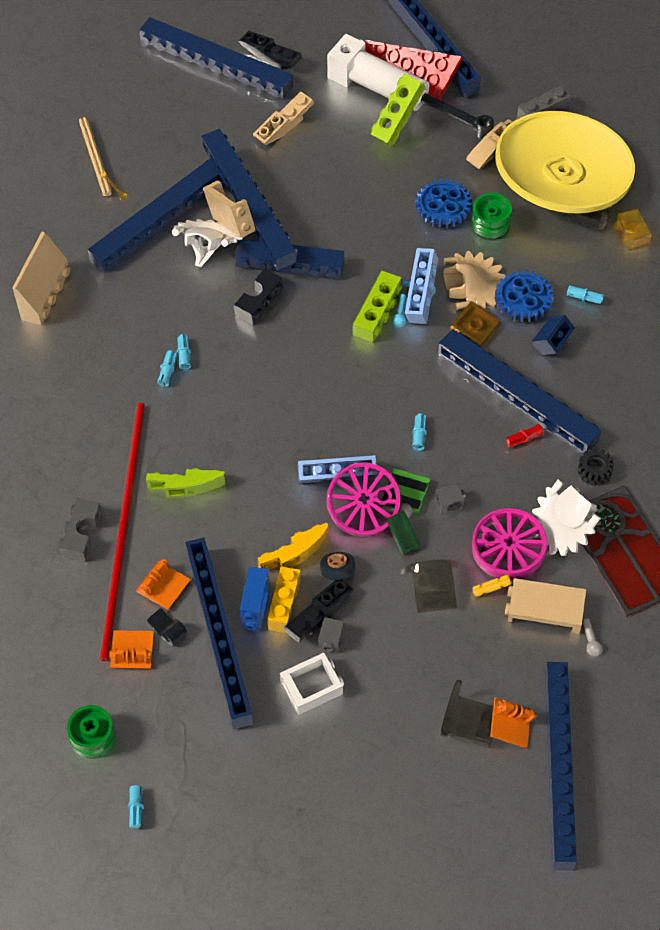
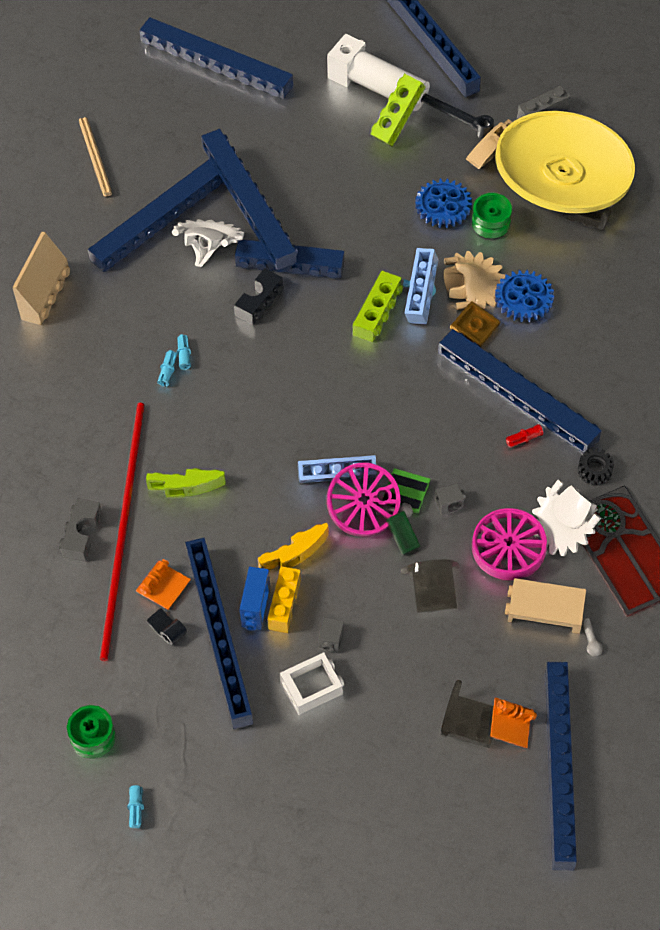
clear yellow hinge [100,171,127,200] -> none
orange hinge [109,630,154,669] -> none
tan panel [203,180,256,238] -> none
black slope [239,31,302,69] -> none
tan slope [253,91,314,145] -> none
black slope [284,580,354,643] -> none
black wheel [320,552,356,580] -> none
wing [365,40,464,100] -> none
medium azure bar [392,294,407,327] -> none
medium azure axle [412,413,427,451] -> none
yellow axle [473,575,512,597] -> none
dark blue brick [531,315,575,355] -> none
medium azure axle [567,285,604,304] -> none
clear yellow brick [615,209,651,251] -> none

